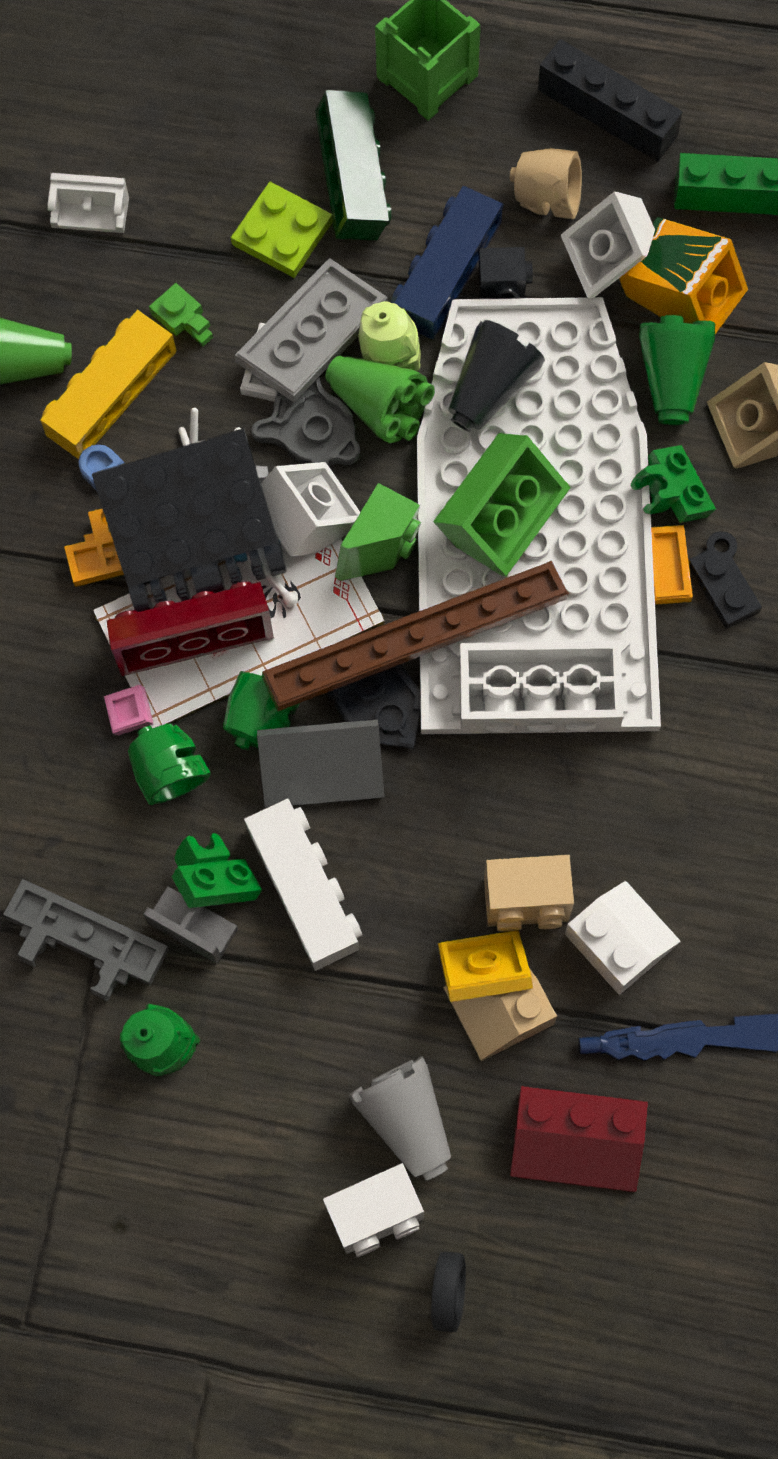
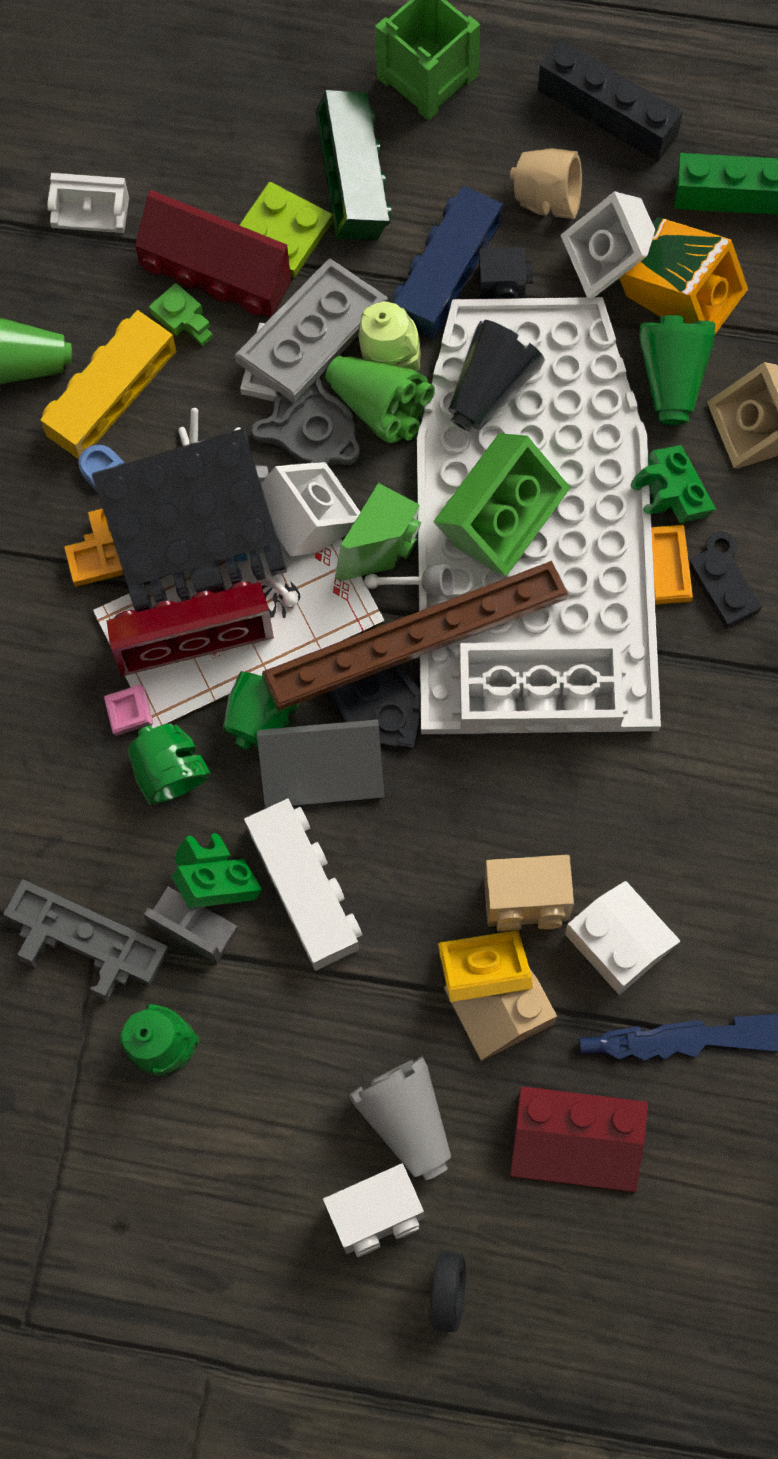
none -> dark red slope [135,190,291,318]
none -> light grey hinge [364,564,455,596]

